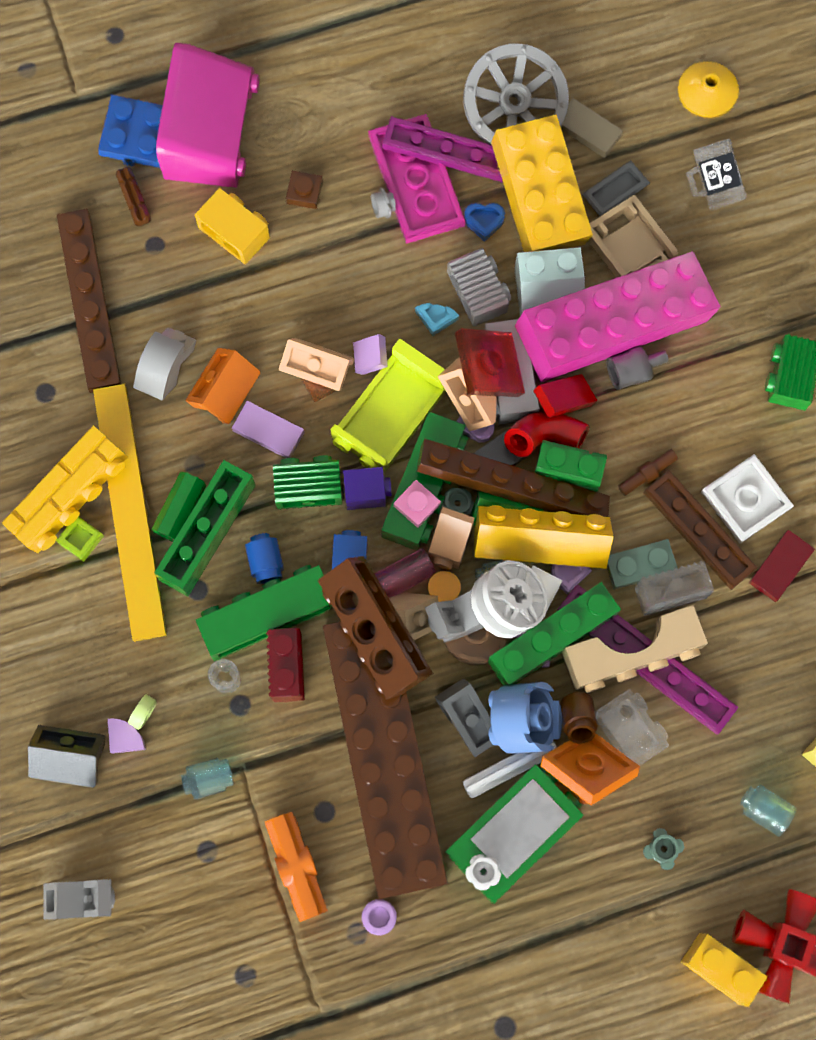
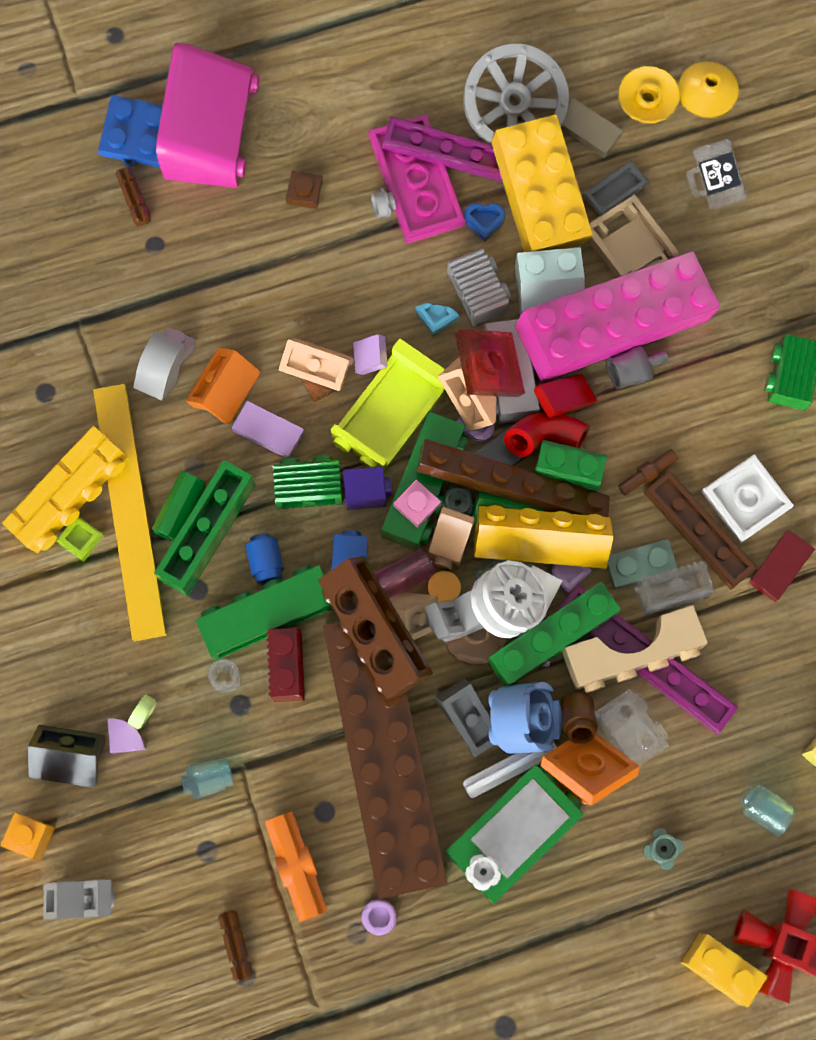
reddish brown plate [56,208,121,393] -> none
yellow brick [195,188,270,265] -> none
none -> light orange brick [0,813,56,860]
none -> reddish brown axle [218,910,253,982]
none -> yellow dish [619,66,679,123]

